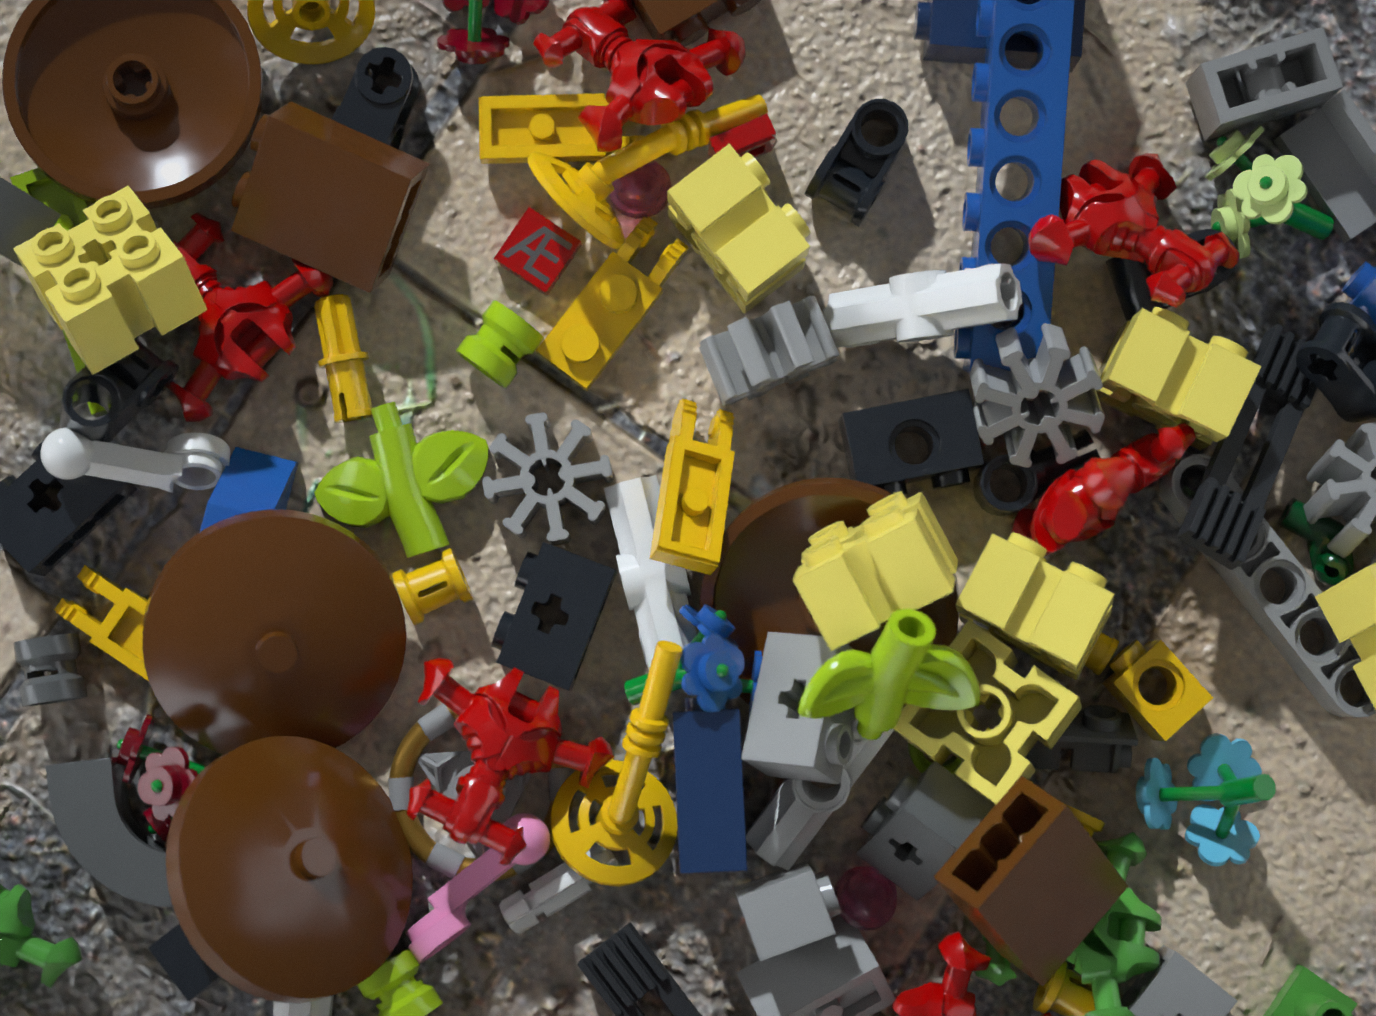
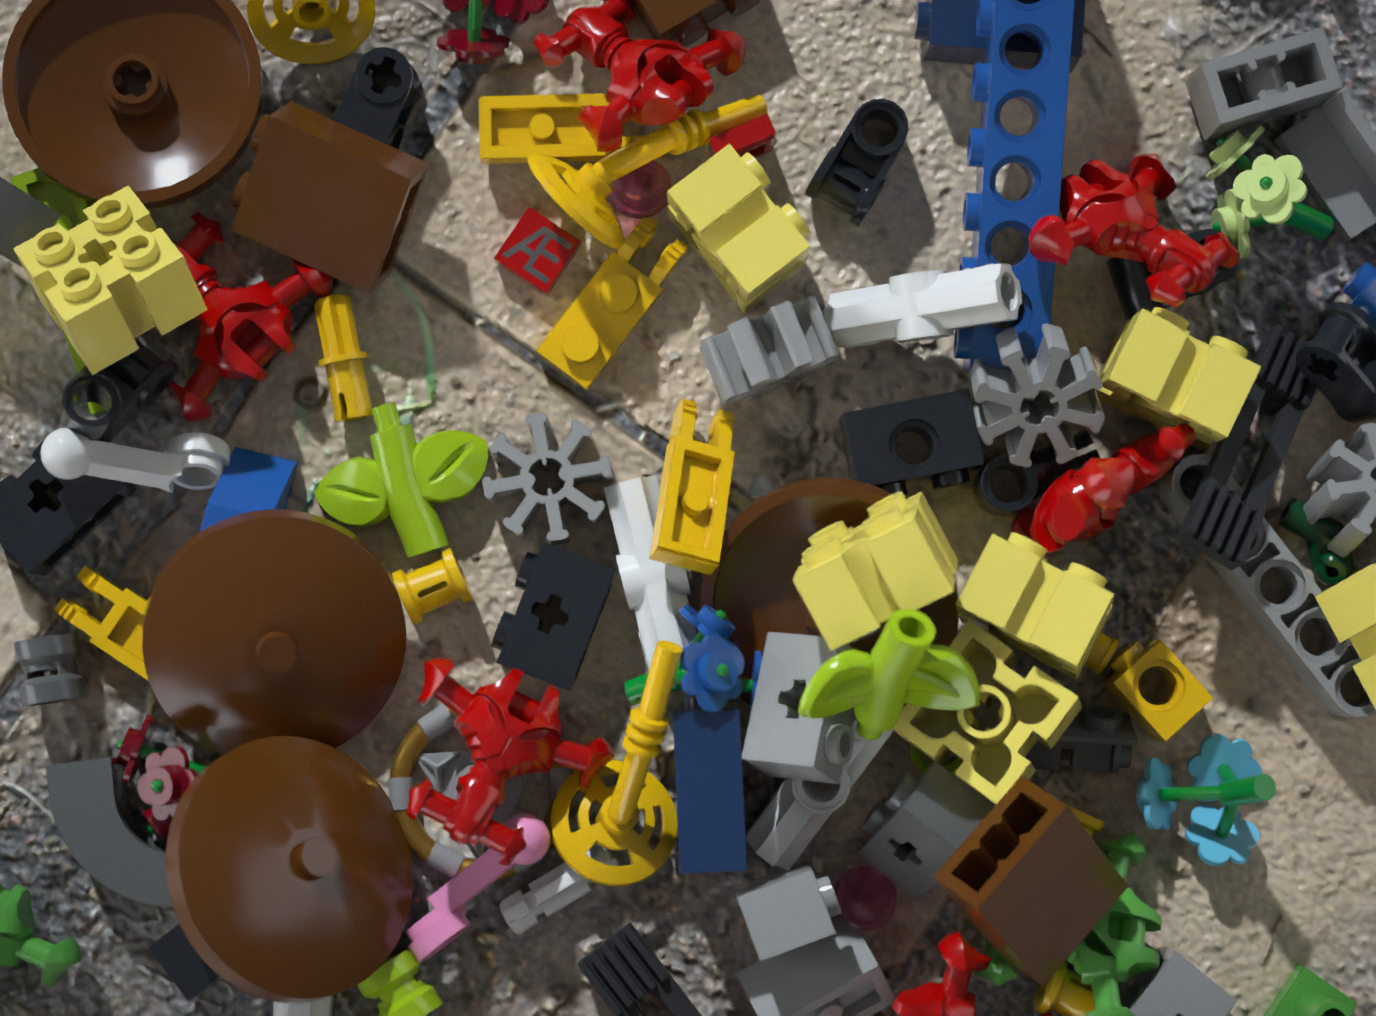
lime wheel [455,300,544,389] -> none

